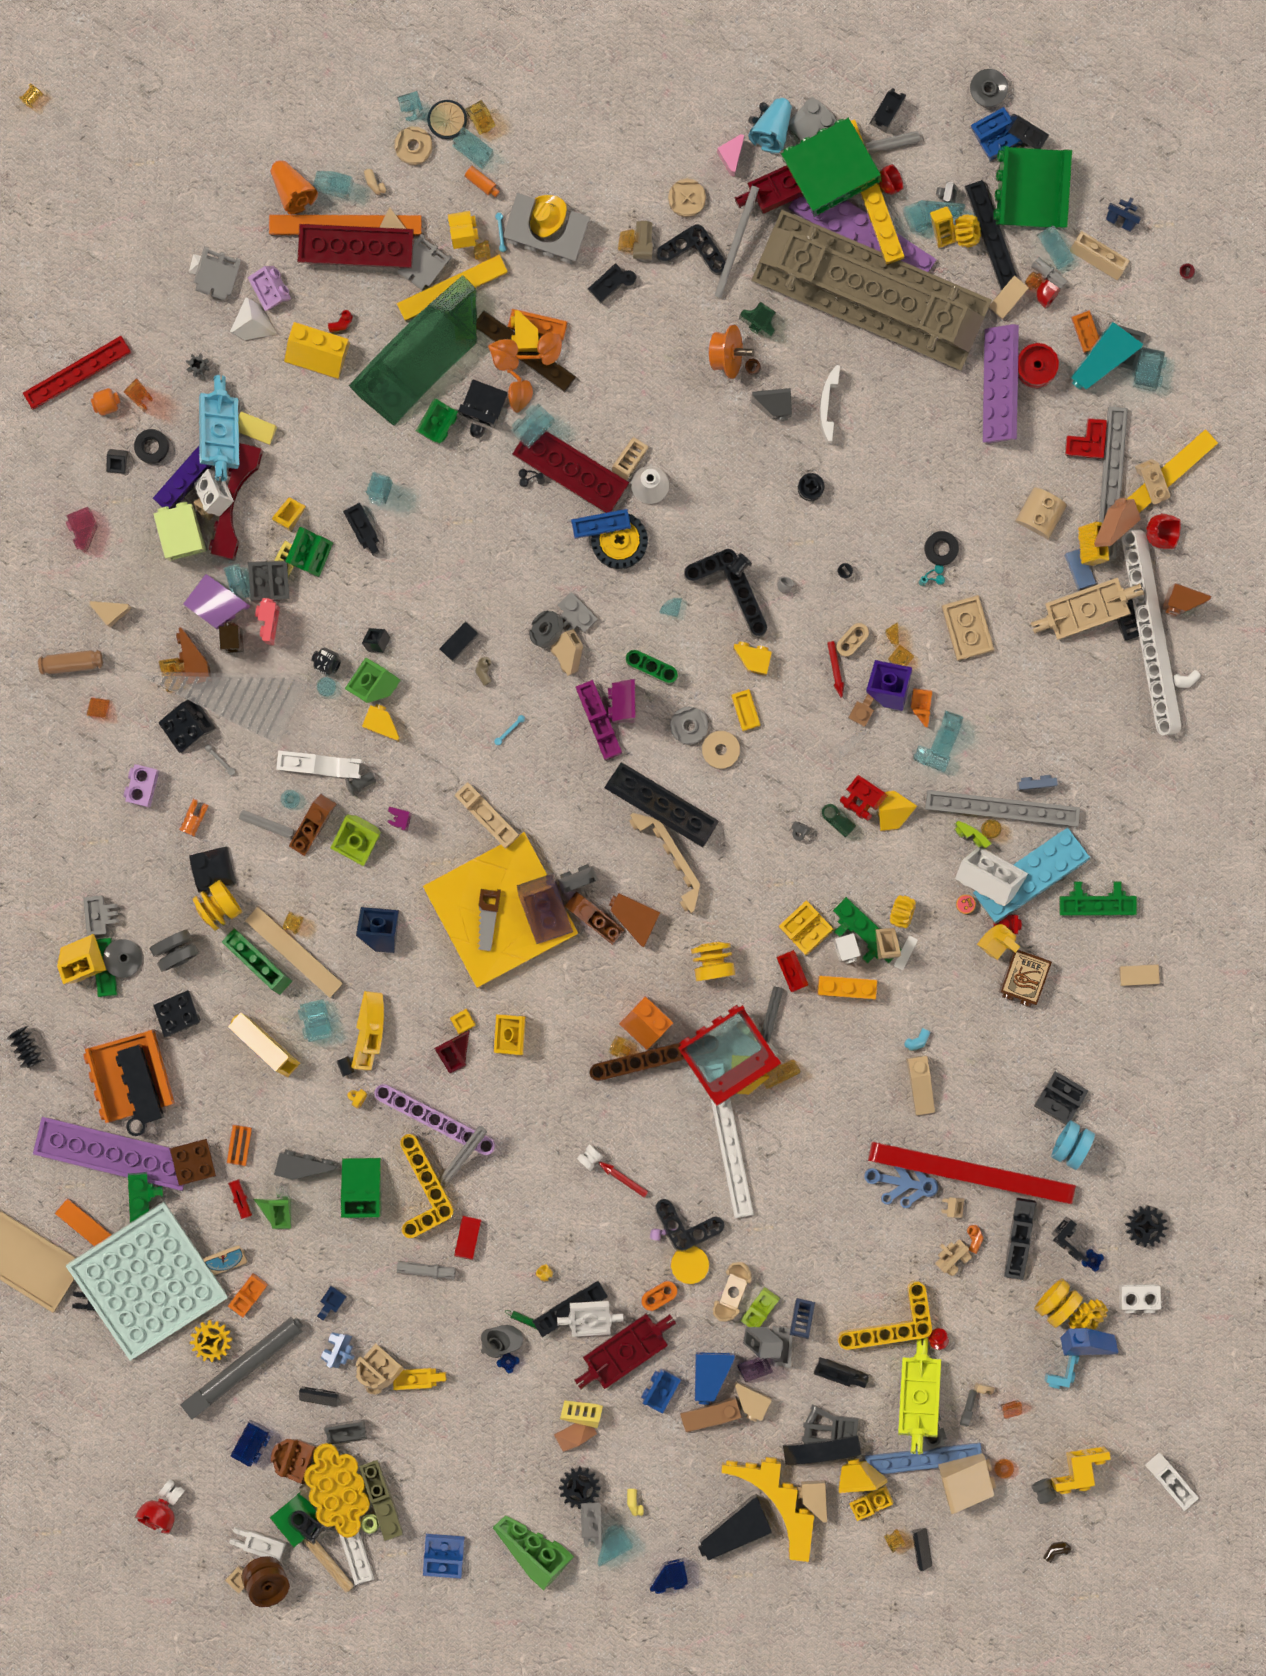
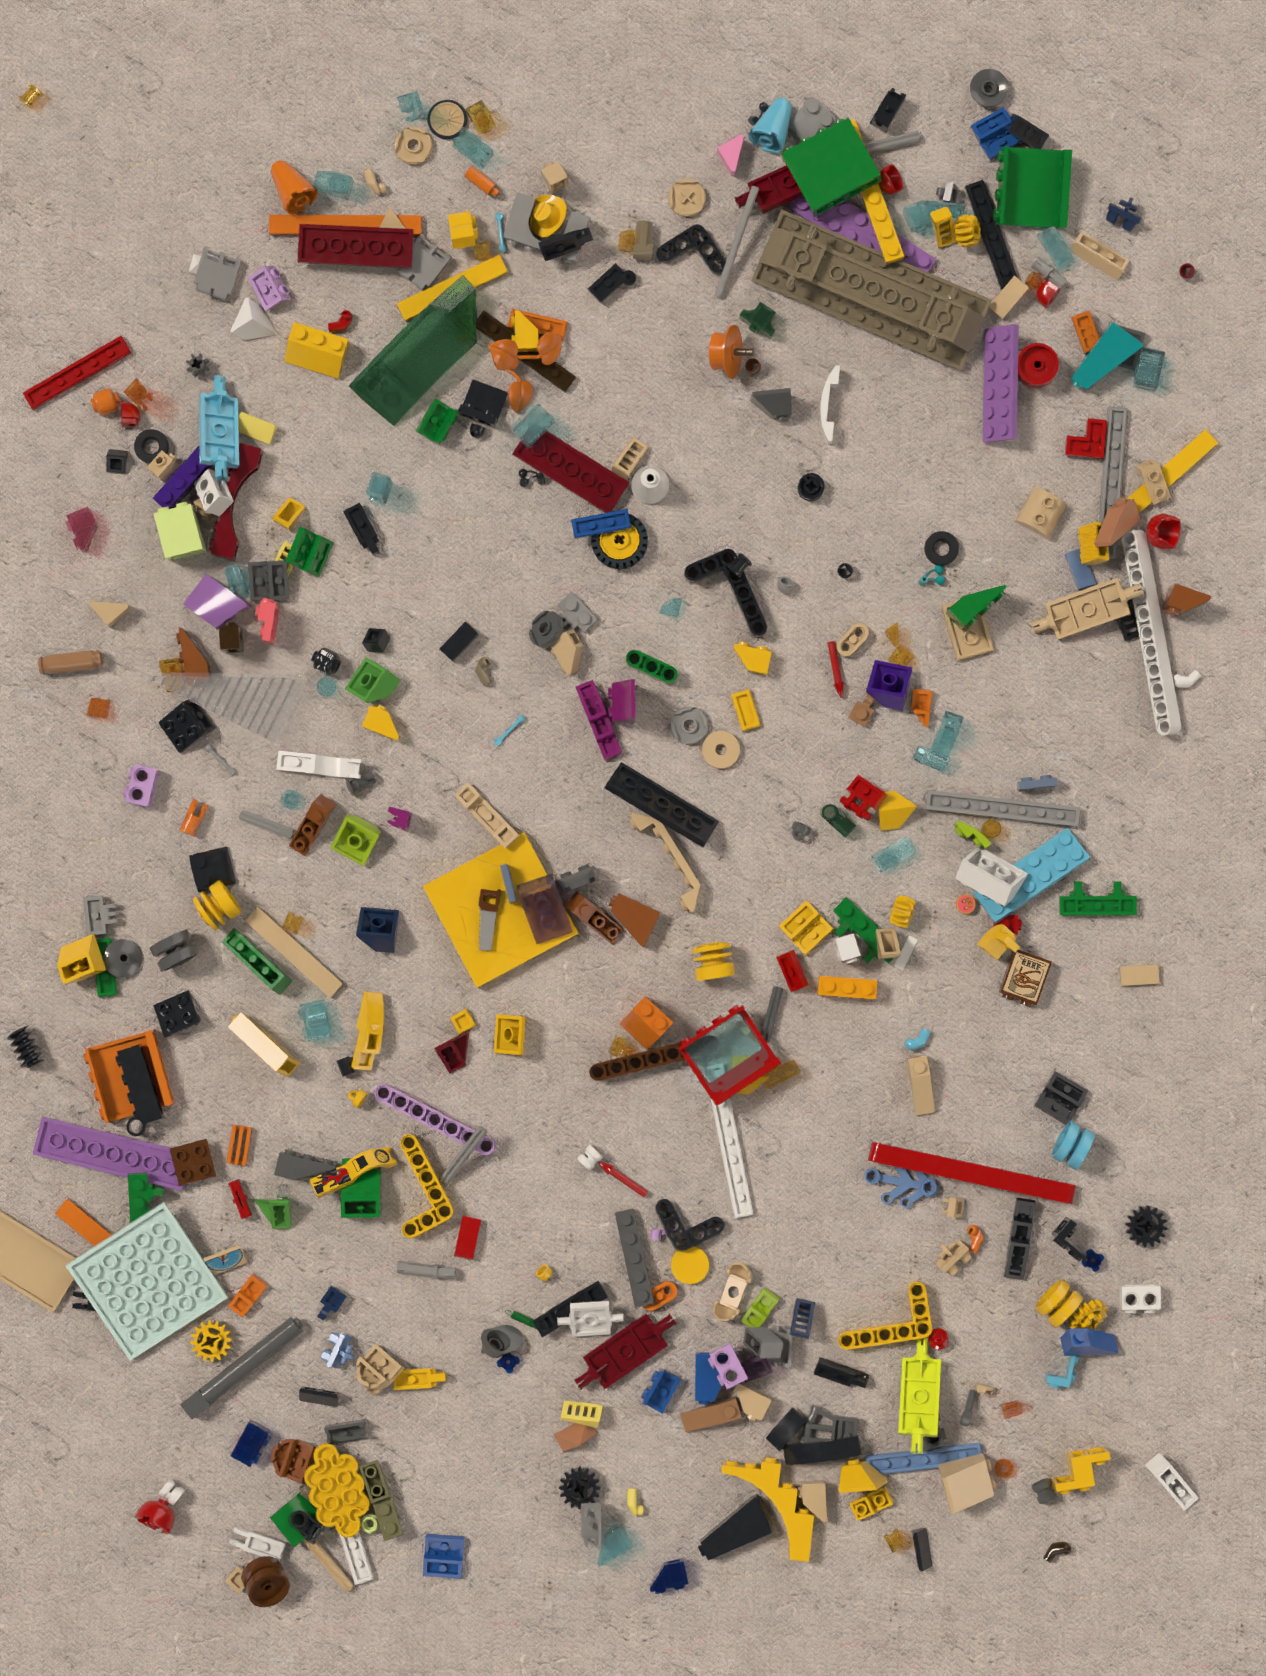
bright green wedge [493,1515,574,1591] -> none
none -> red piece [121,402,141,427]
none -> tan brick [147,450,180,483]
none -> yellow piece [309,1147,397,1199]
none -> sand blue tile [500,864,517,903]
none -> black hinge [538,228,593,261]
none -> tan slope [541,162,568,195]
none -> dark grey plate [615,1209,654,1308]
none -> lavender brick [708,1342,748,1389]
none -> black slope [766,1407,807,1451]
none -> clear light blue slope [871,836,916,873]
none -> green slope [945,585,1007,630]

